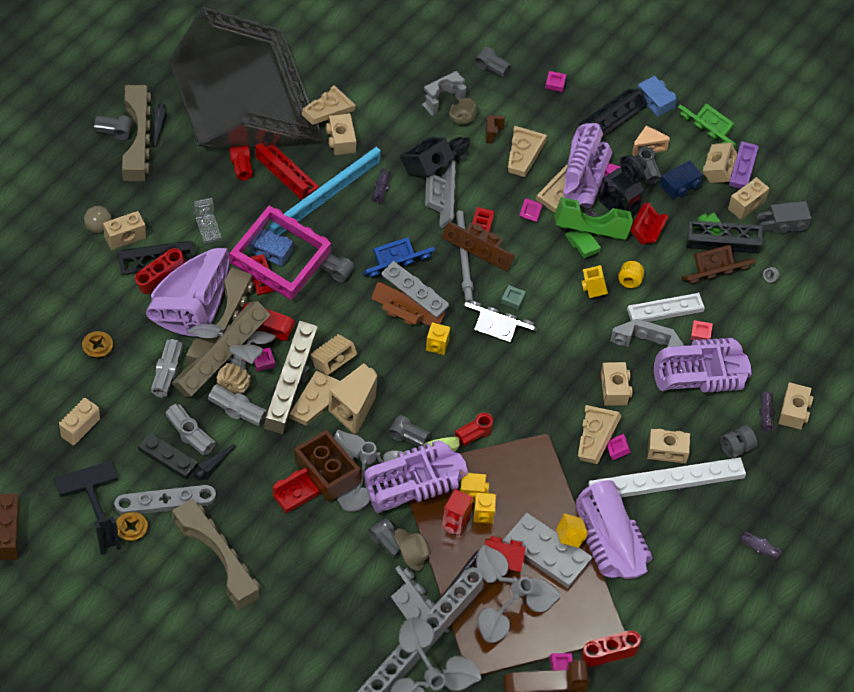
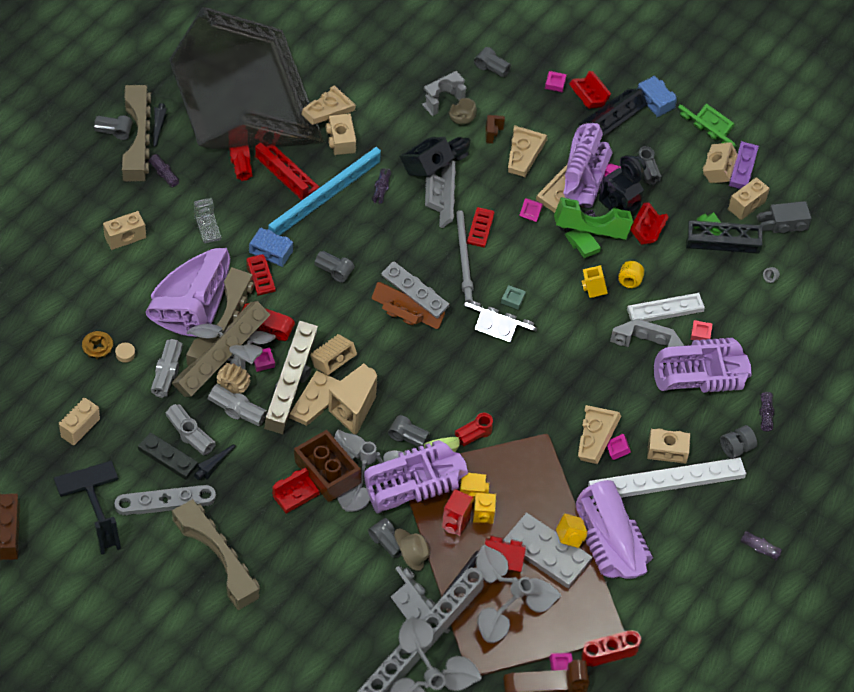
dark tan hair [84,206,112,233] -> none
pearl gold gear [116,512,148,542] -> none
black fence [117,240,195,274] -> none
red beam [135,248,186,294] -> none
dark pink window [230,206,331,301] -> none
blue bracket [363,237,435,277] -> none
yellow brick [426,323,450,355] -> none
reddish brown bracket [442,222,515,271] -> none
tan brick [601,362,632,406] -> none
light nougat slope [632,126,670,156] -> none
dark blue brick [660,160,704,199] -> none
reddish brown bracket [681,245,755,283] -> none
tan brick [778,383,813,430] -> none
none -> tan tile [115,343,135,362]
none -> clear purple pin [149,154,180,188]
none -> red bracket [569,71,611,108]

